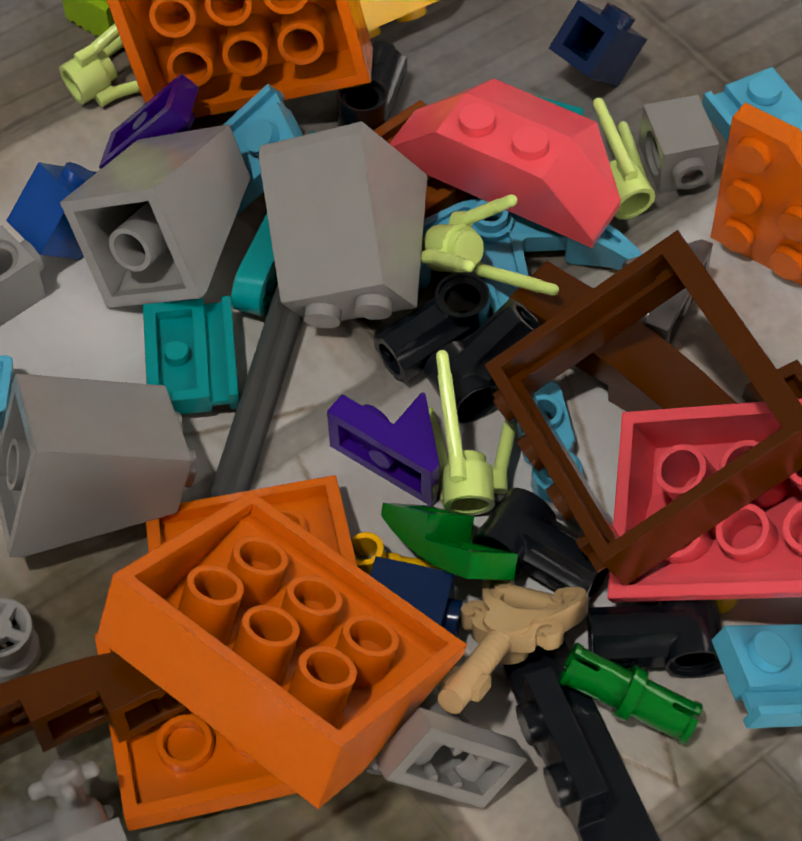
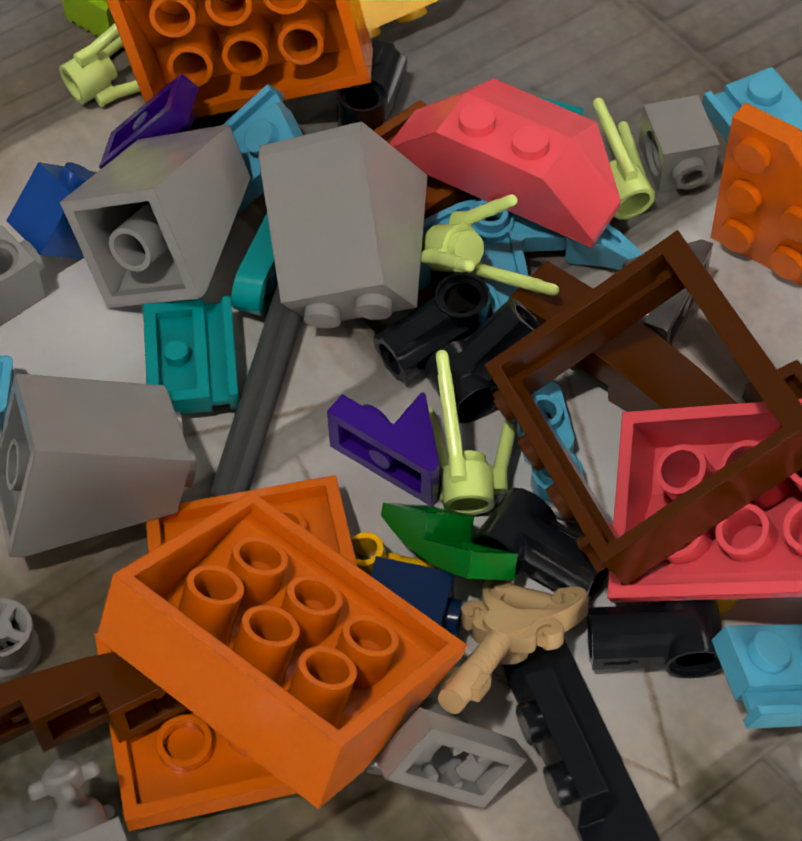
dark blue brick [549,0,648,87] -> none
green pin [558,643,703,744] -> none

